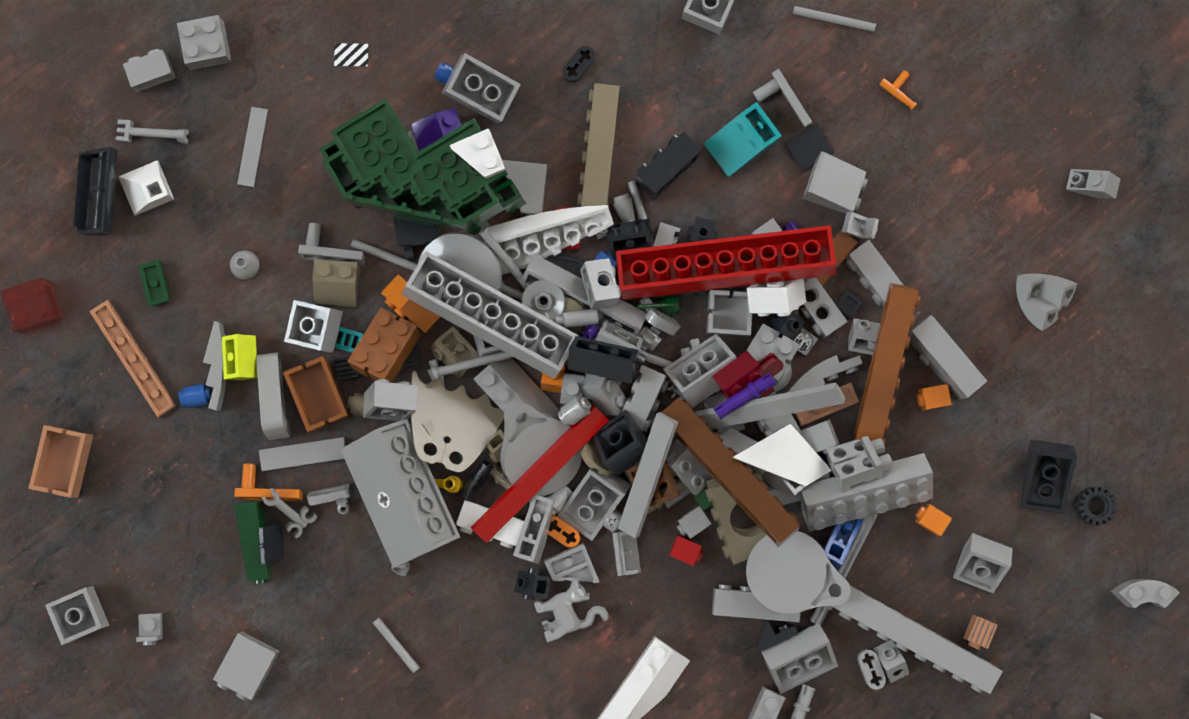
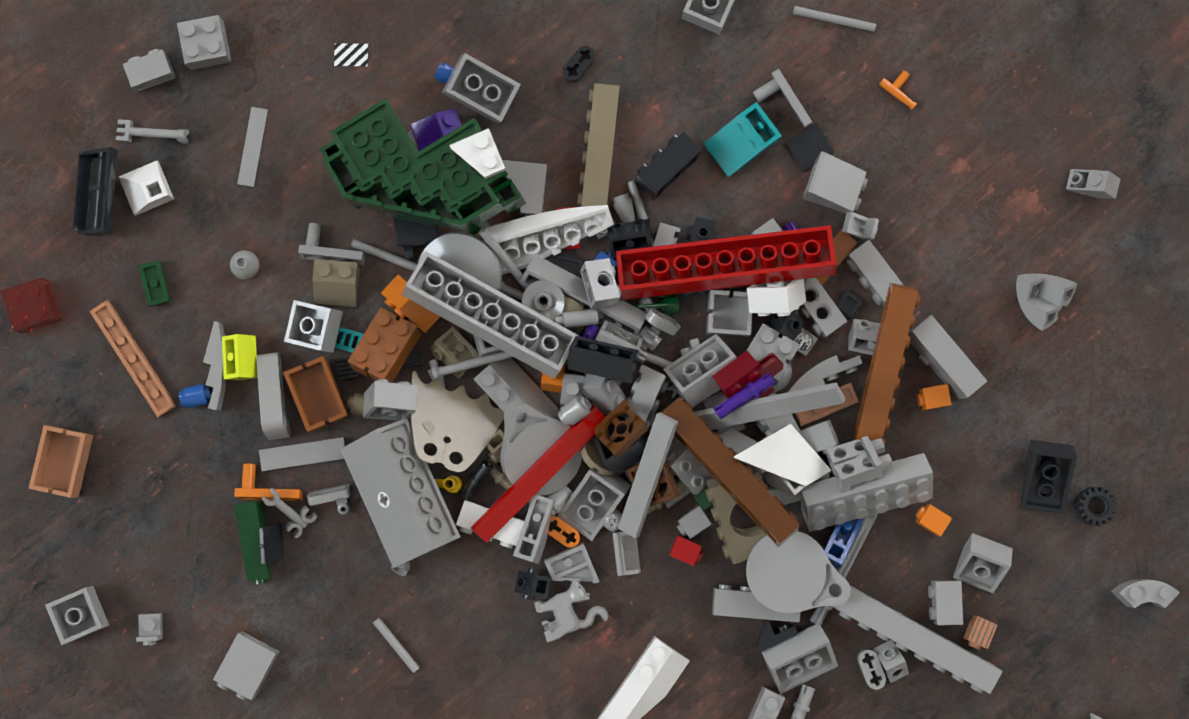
none -> reddish brown piece [594,399,649,458]
none -> light grey brick [928,580,963,625]

